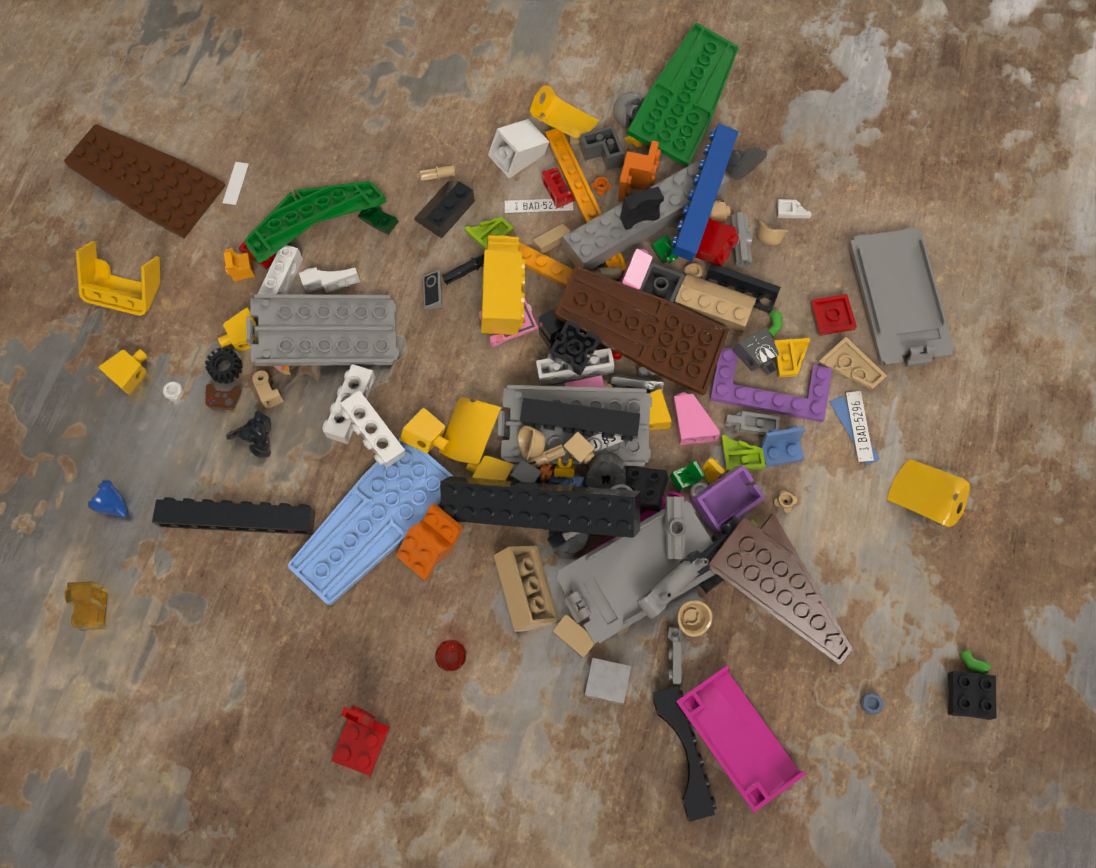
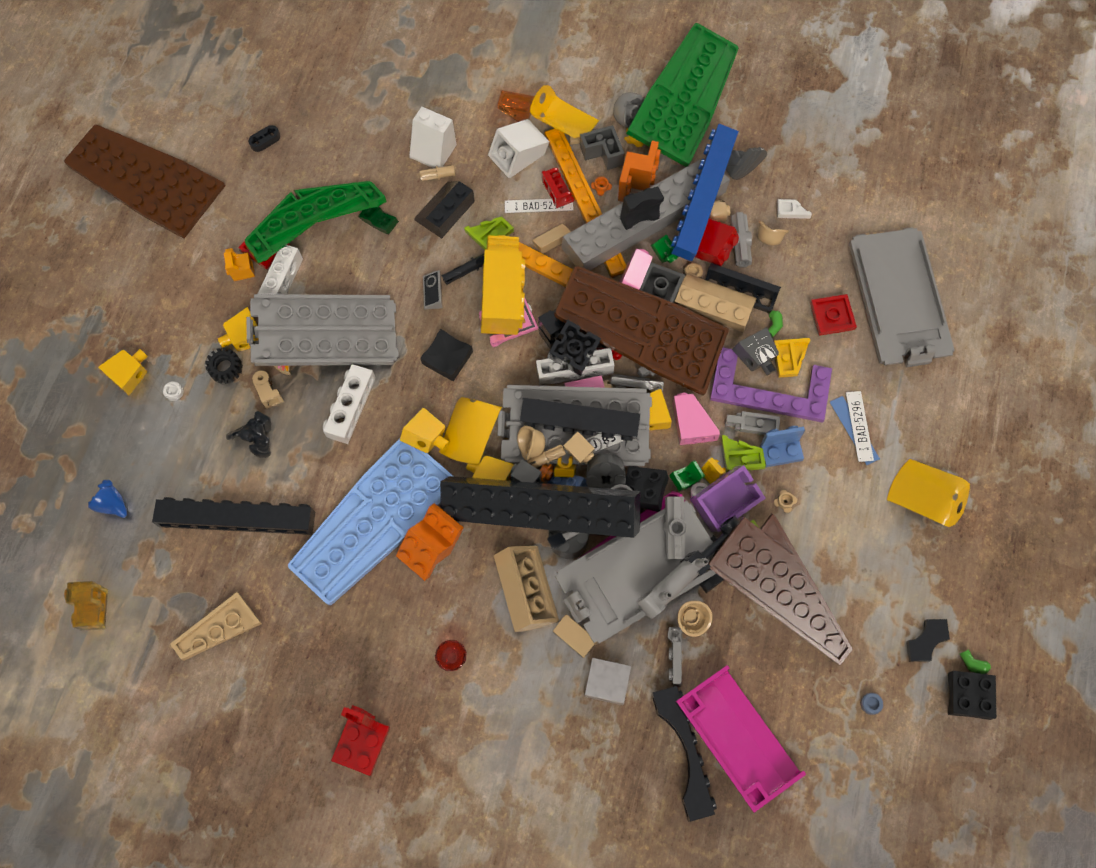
yellow windscreen [76,241,160,316] -> none
reddish brown piece [205,384,242,410] -> none
white sticker [222,162,249,205] -> none
white slope [299,267,360,294] -> none
white brick [340,390,405,469] -> none
dark tan cone [594,267,622,280] -> none
tan wing [818,337,887,390] -> none
none -> tan wing [170,592,262,661]
none -> black beam [248,125,280,152]
none -> white slope [410,107,457,168]
none -> black brick [420,329,473,381]
none -> clear orange wing [497,90,535,122]
none -> black tile [907,619,950,662]

